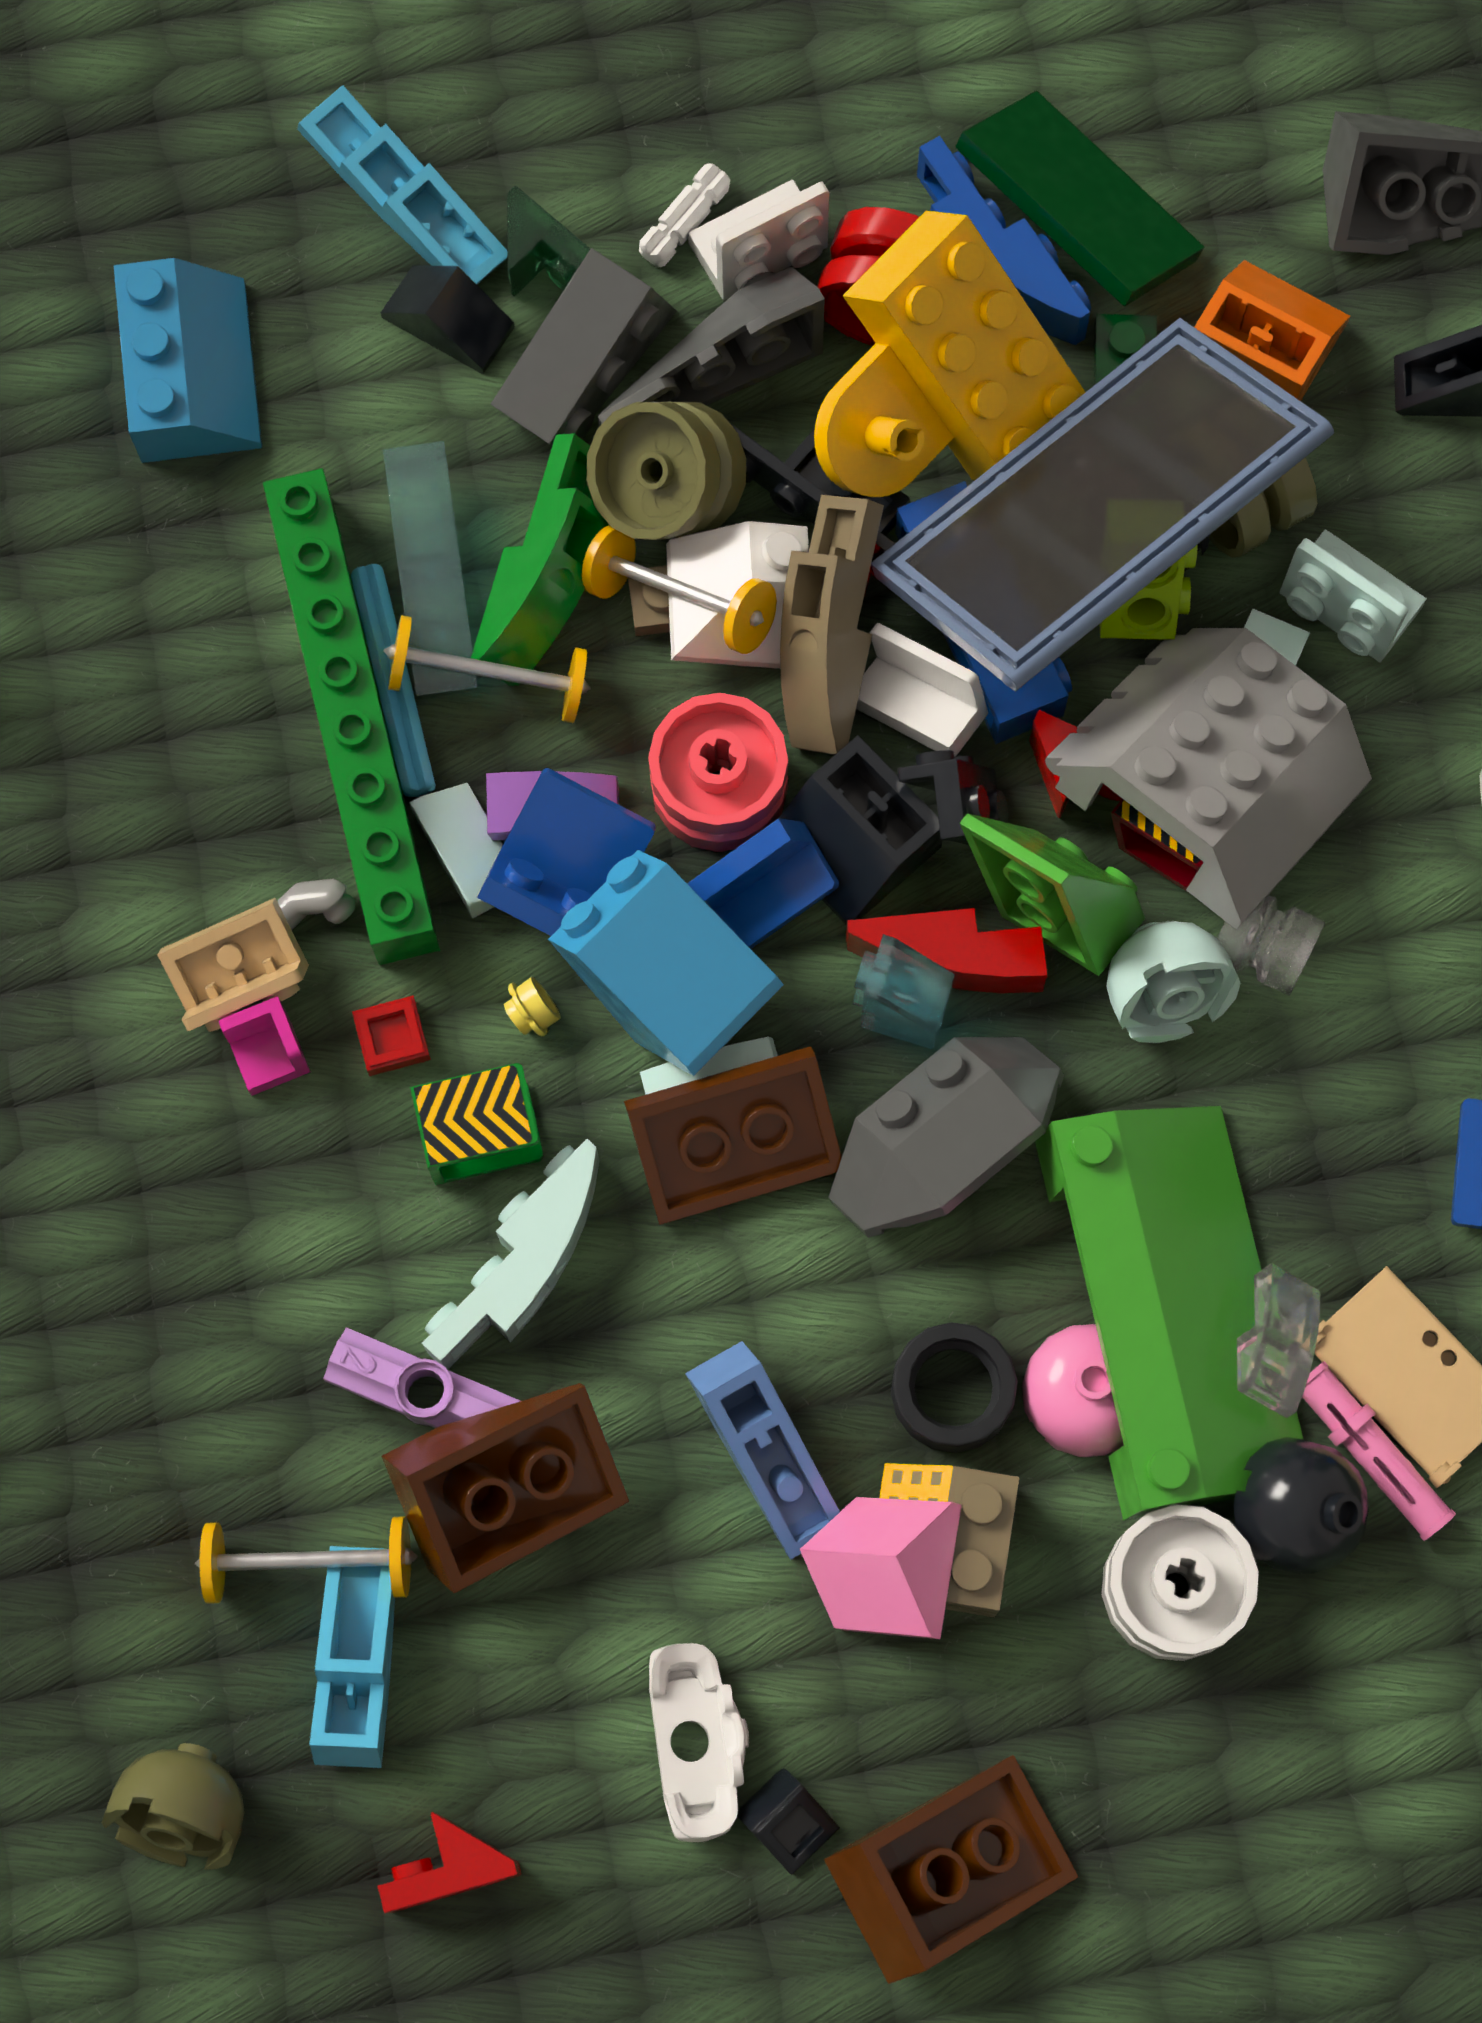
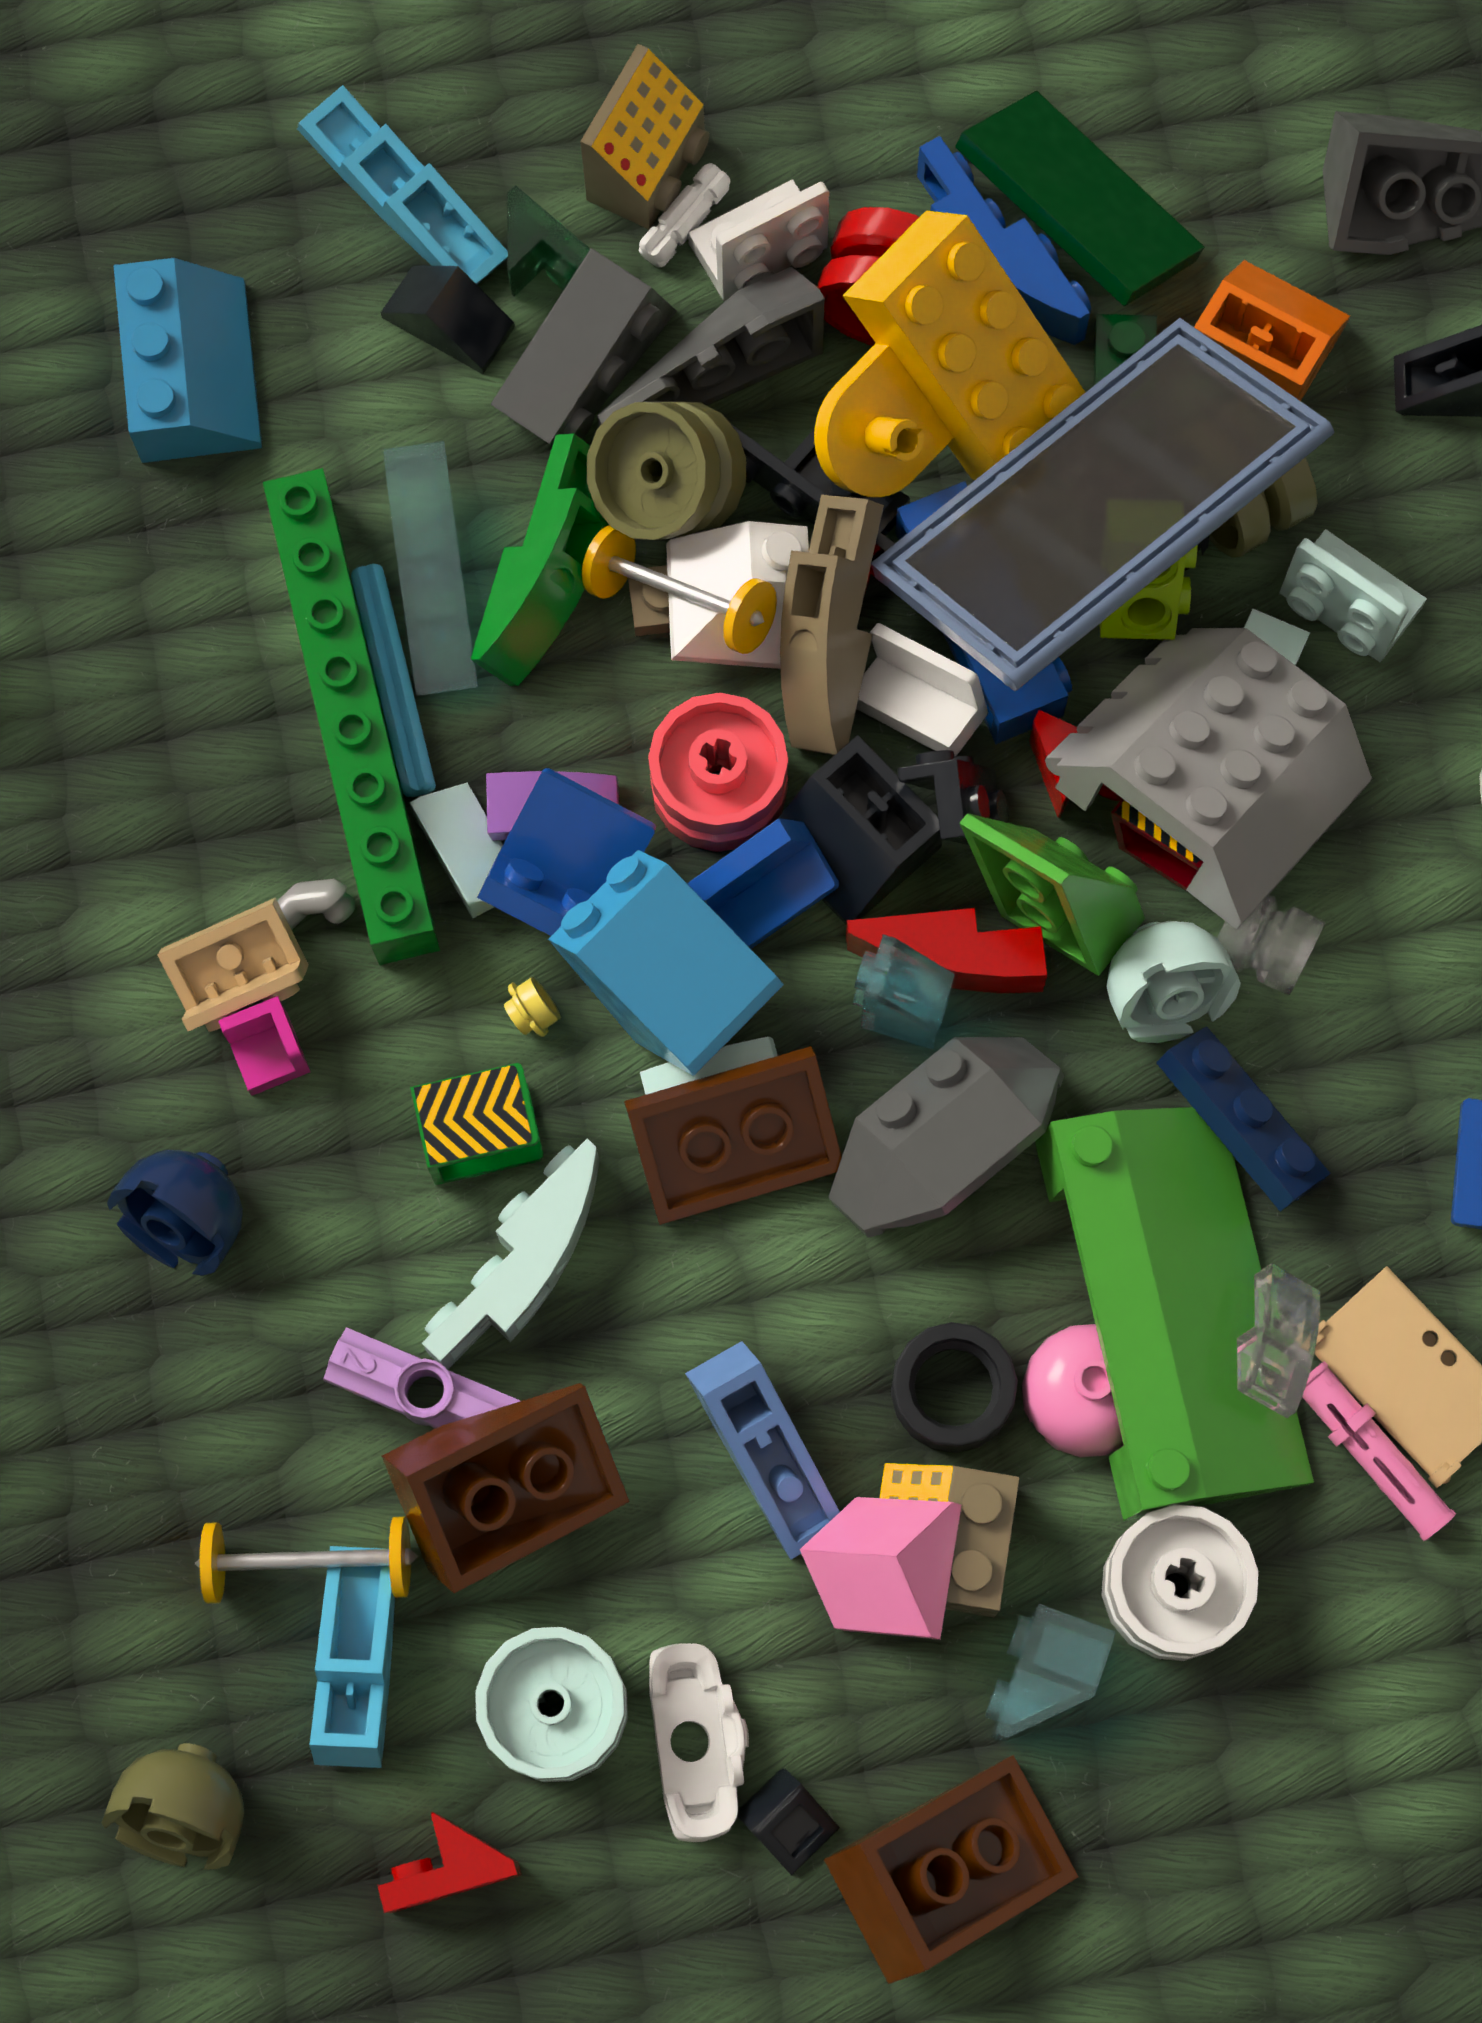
red tile [352,995,431,1076] -> none
axle [383,615,591,723] -> none
black cylinder [1234,1437,1369,1574] -> none
none -> dark blue cylinder [107,1150,243,1276]
none -> light aqua wheel [475,1627,628,1782]
none -> slope [580,44,709,230]
none -> clear light blue slope [985,1604,1116,1741]
none -> dark blue plate [1156,1026,1331,1212]

